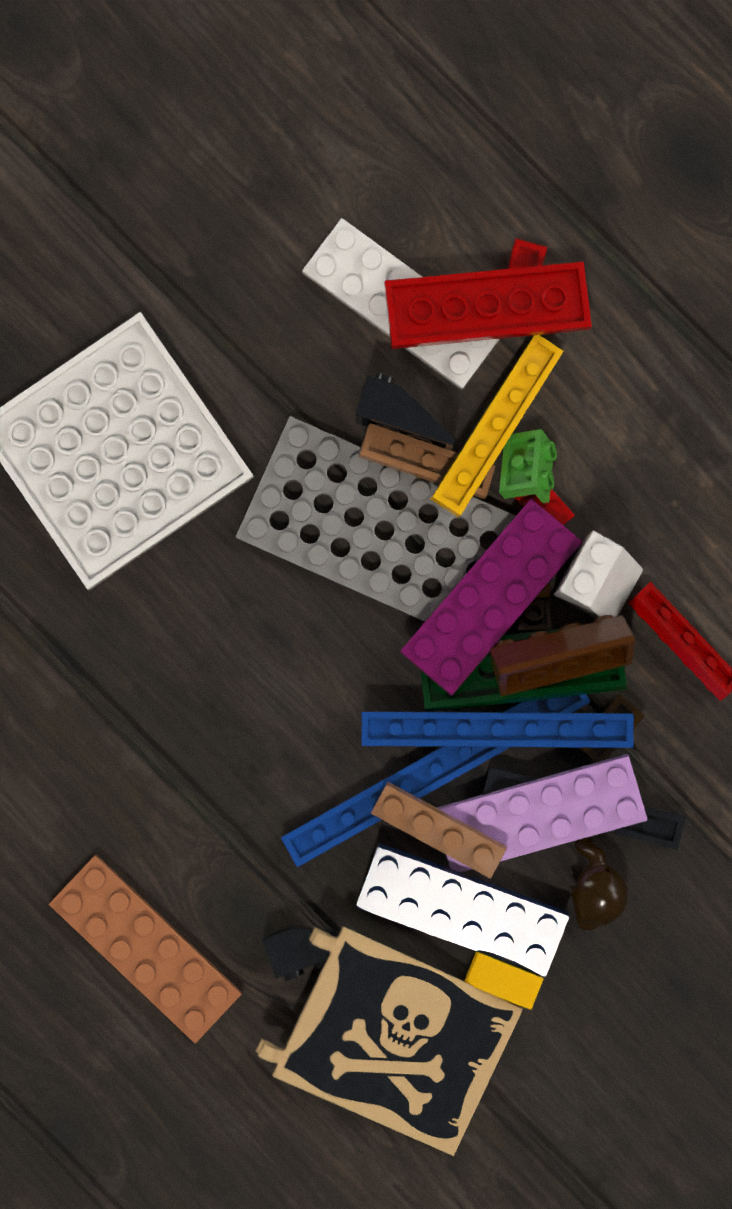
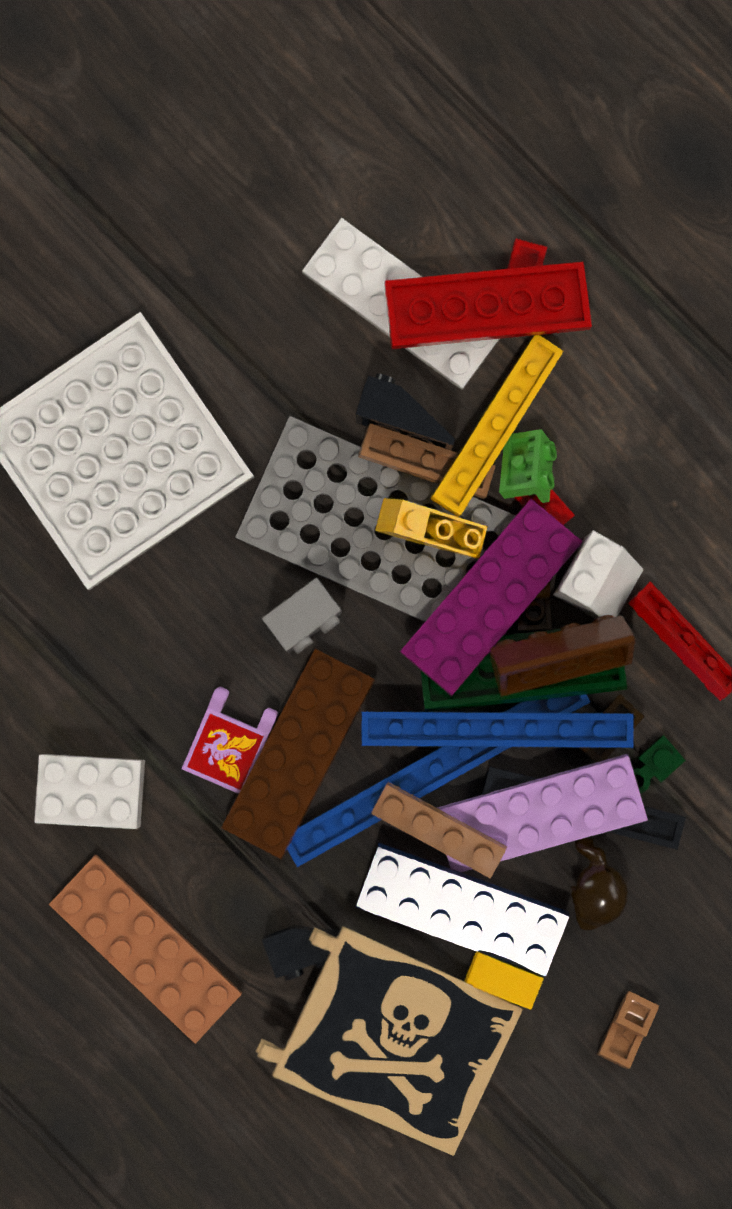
none -> white piece [35,754,145,829]
none -> flag [182,687,278,794]
none -> reddish brown plate [221,649,375,860]
none -> light grey brick [262,578,342,654]
none -> yellow slope [375,498,488,559]
none -> medium nougat slope [597,991,659,1069]
none -> dark green plate [633,735,686,794]

